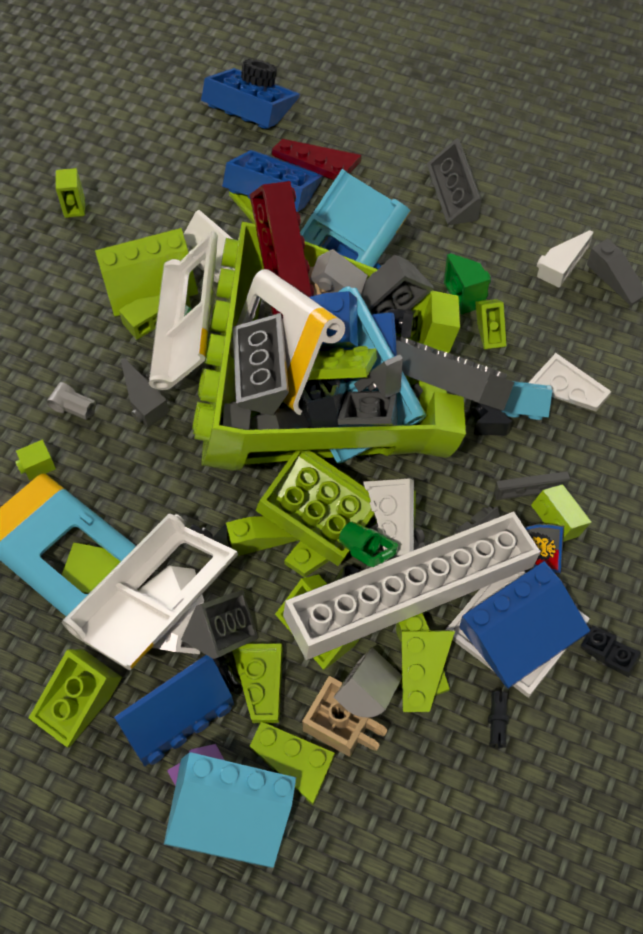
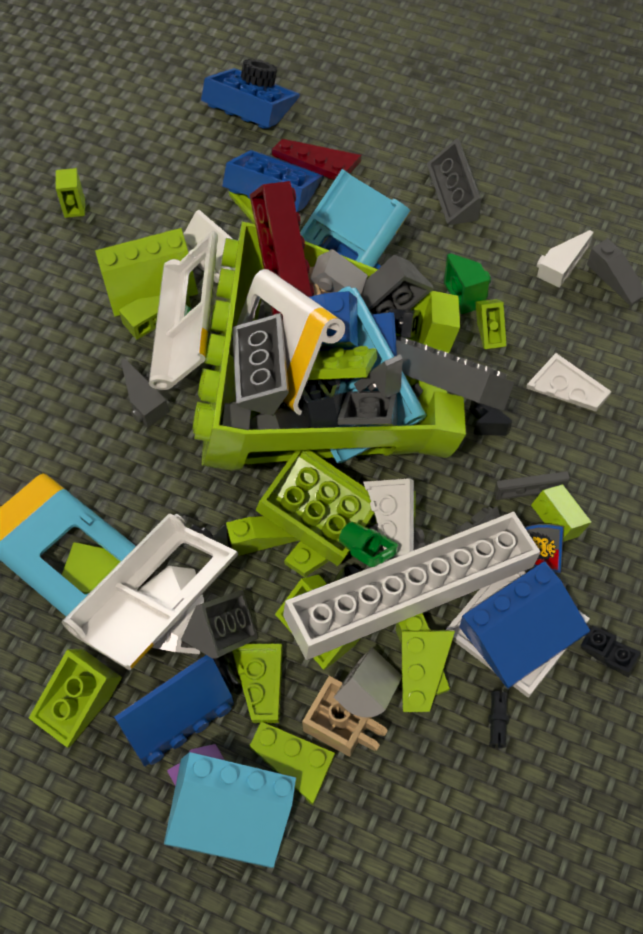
lime brick [15,439,56,481] -> none
light grey piece [46,382,96,420] -> none
medium azure brick [501,381,553,420] -> none

